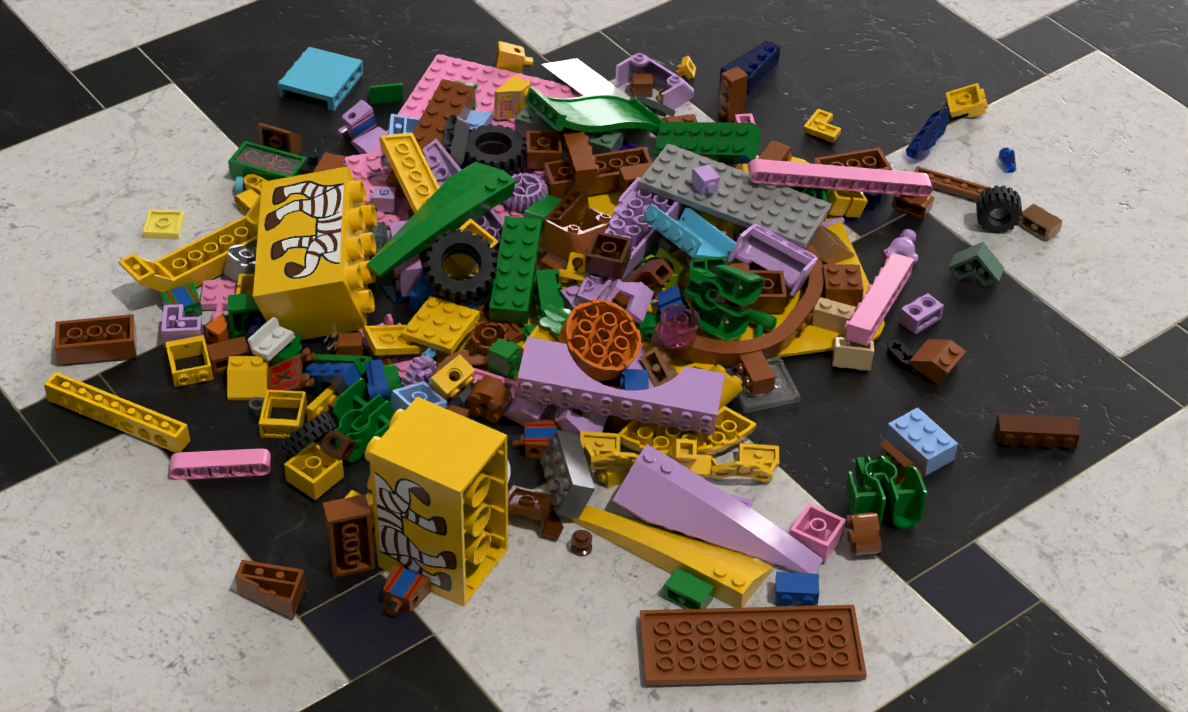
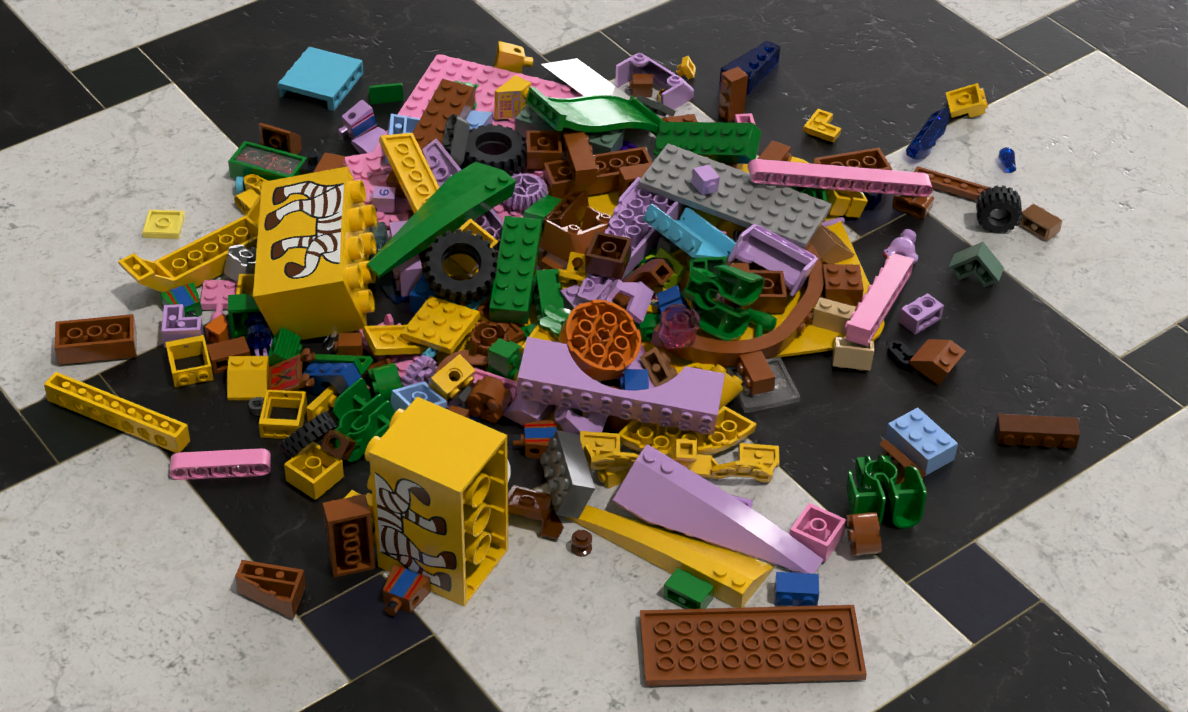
white bracket [248,317,295,361] -> none
blue piece [365,360,390,400] -> none

